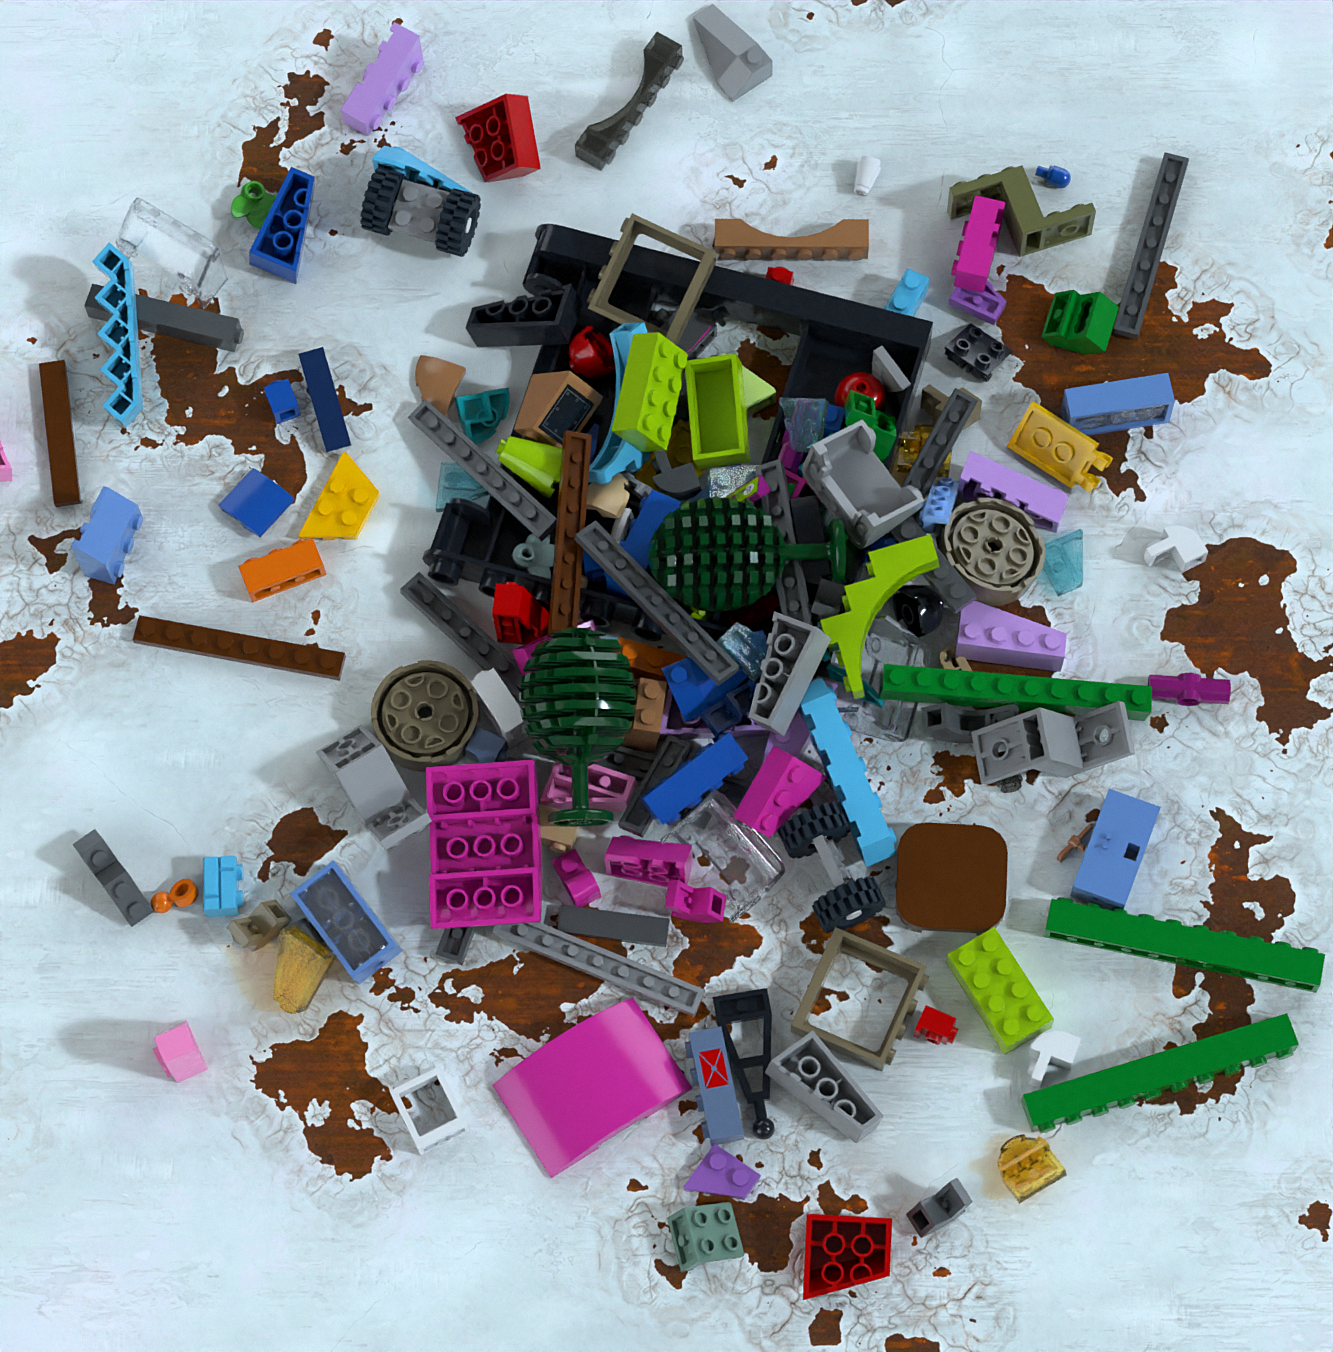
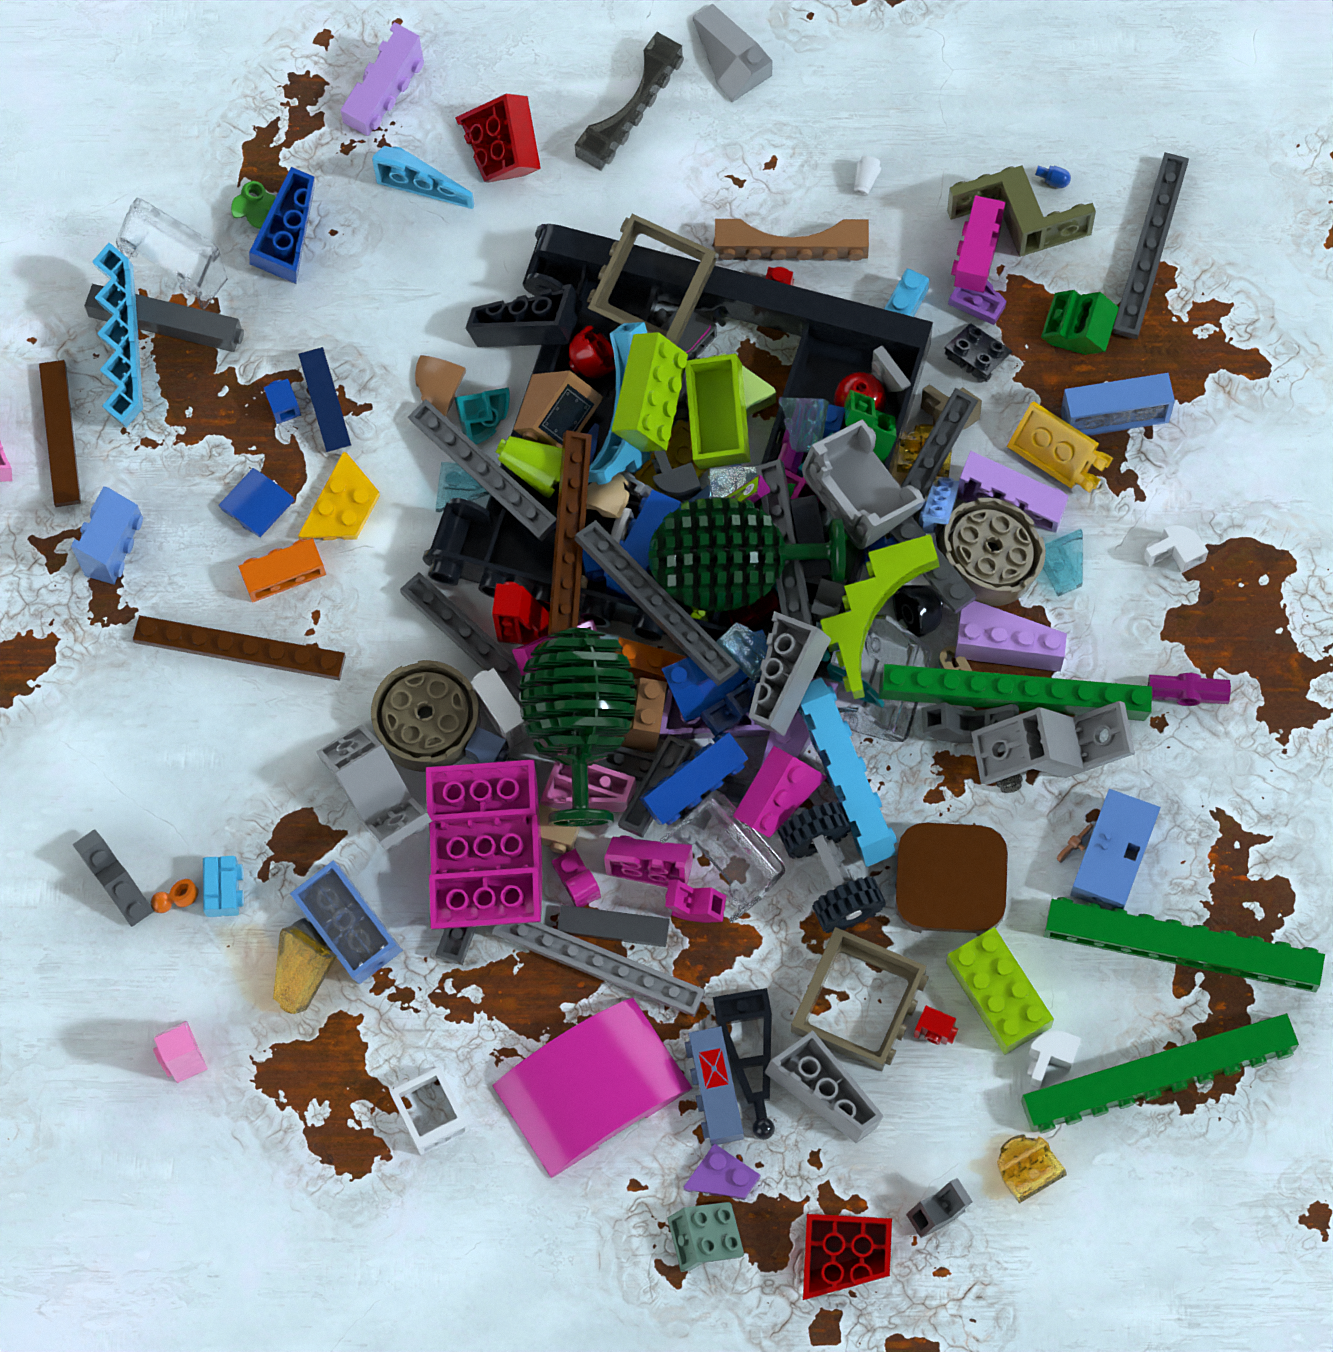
dark tan brick [226,900,292,952] -> none
black plate [360,167,481,257] -> none
light aqua plate [512,533,555,579] -> none

